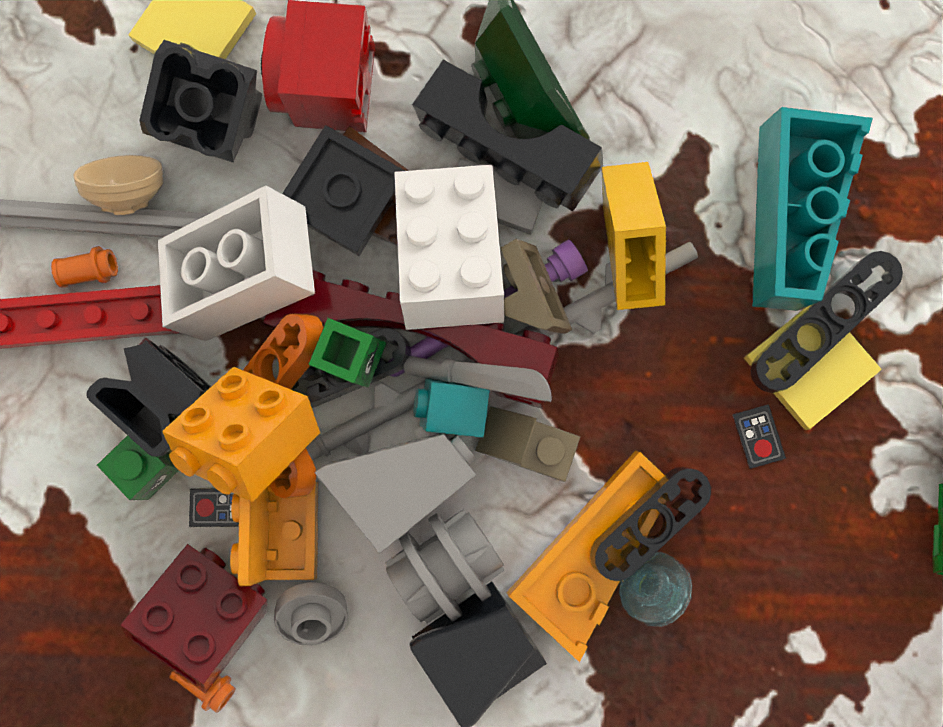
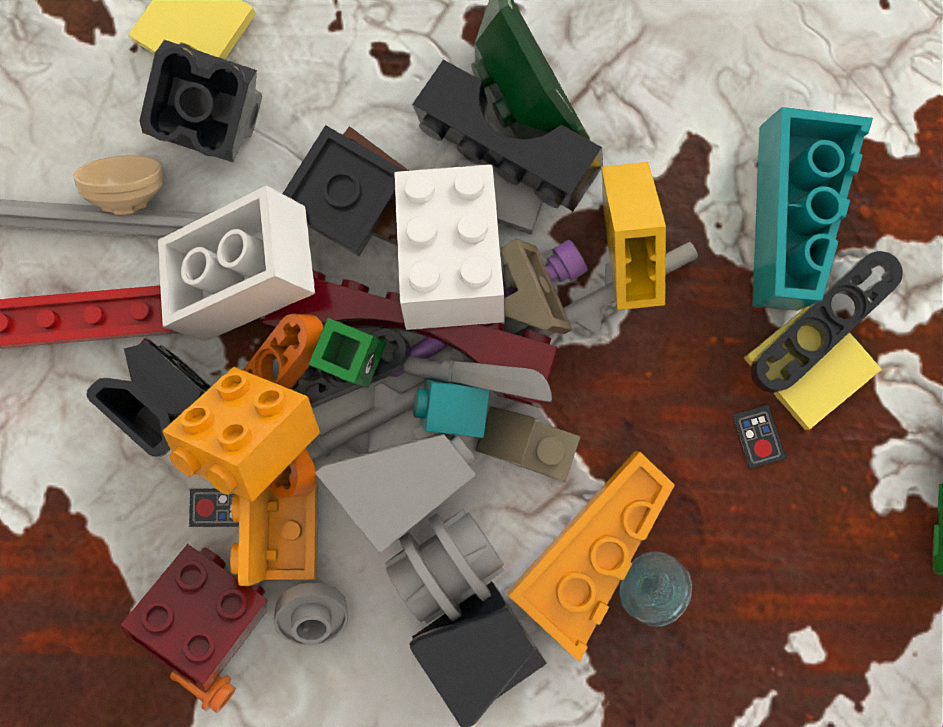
orange pin [51,246,118,288] -> none
green brick [97,435,179,500] -> none
red piece [261,0,375,133] -> none
black beam [590,467,711,581] -> none

